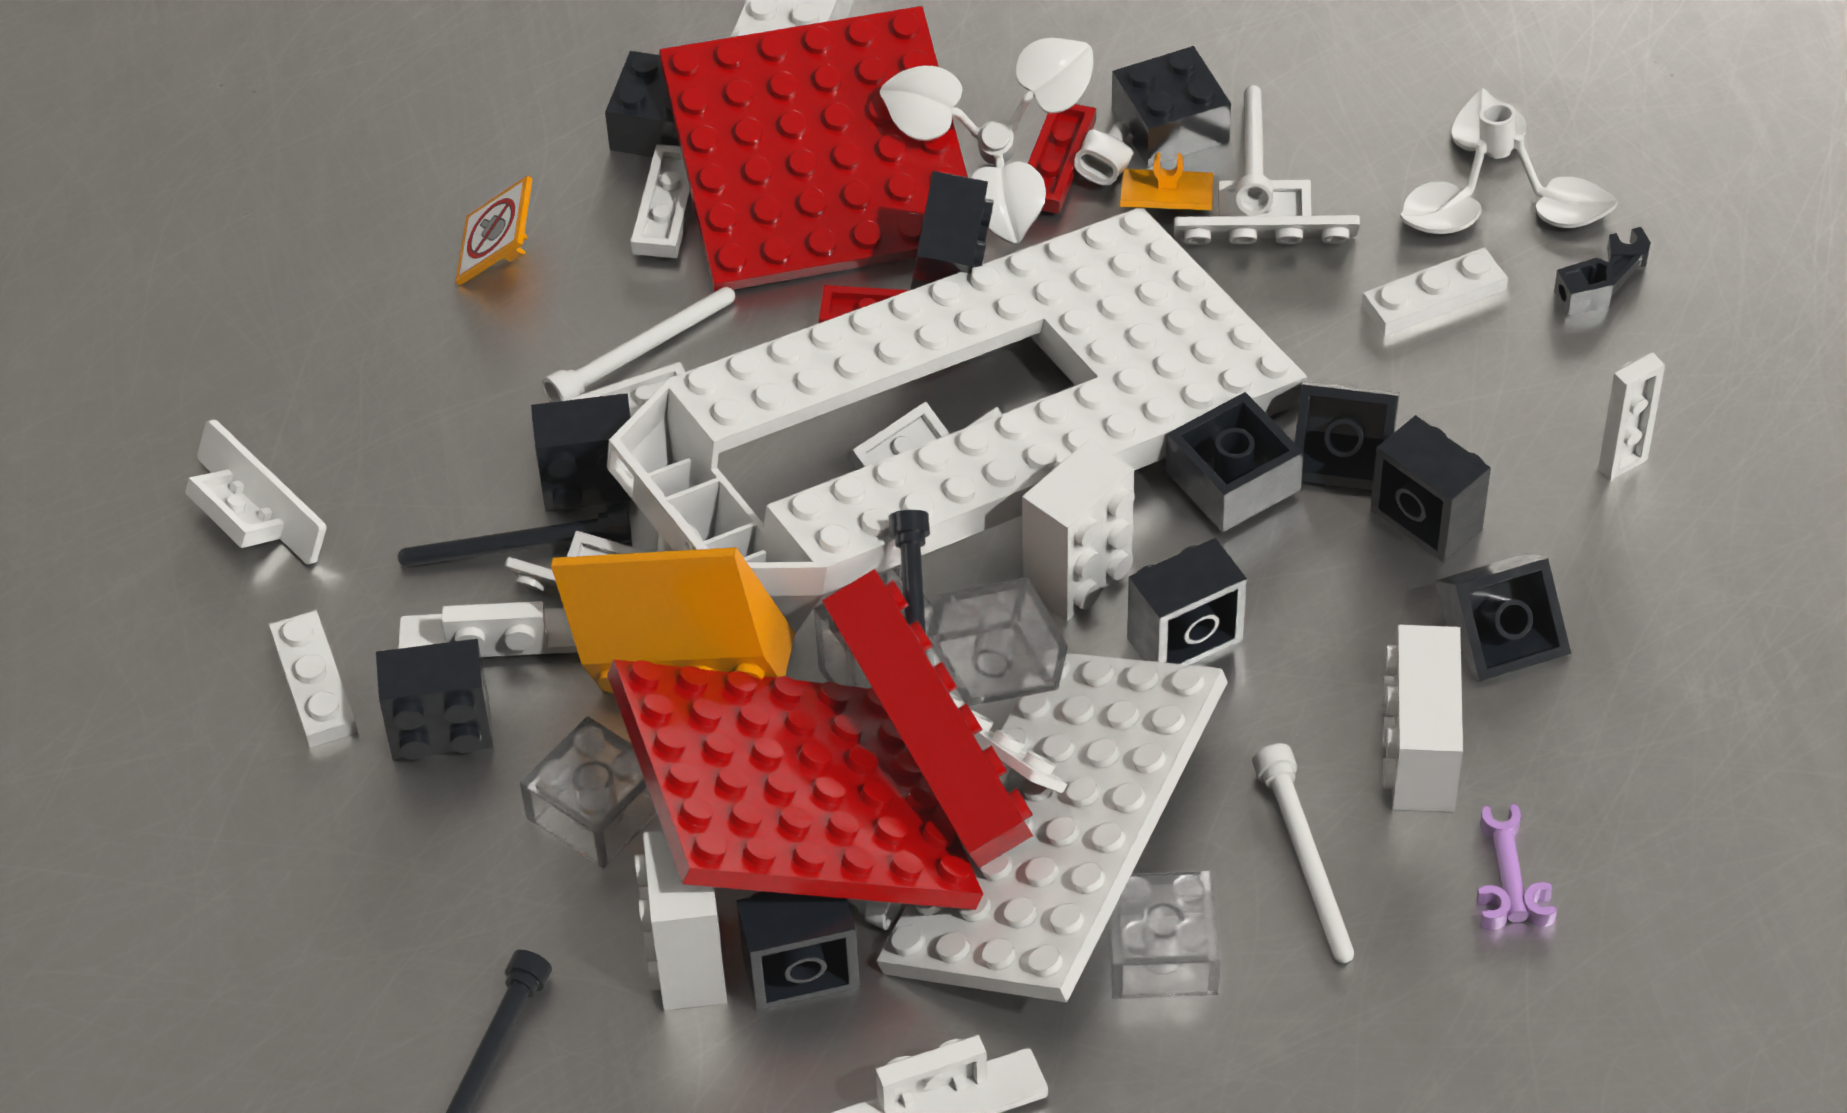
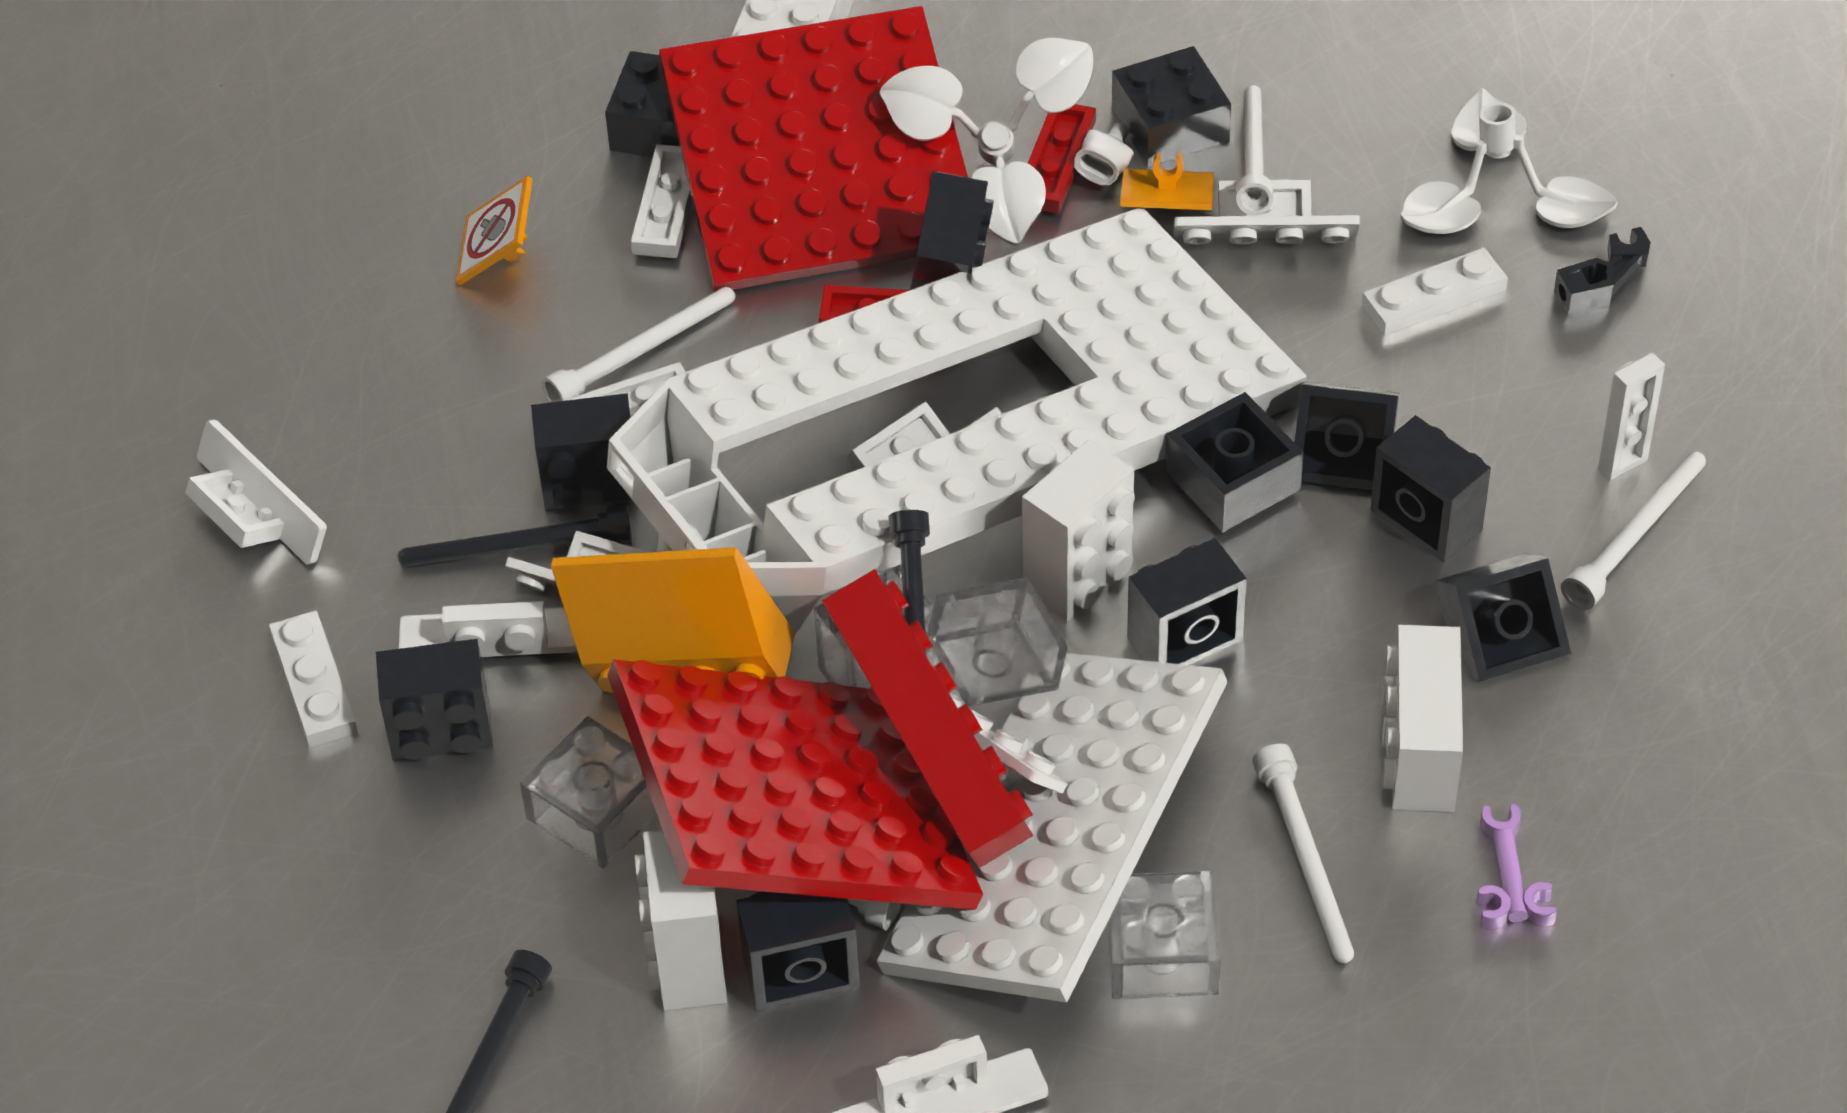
none -> white piece [1561,452,1706,610]

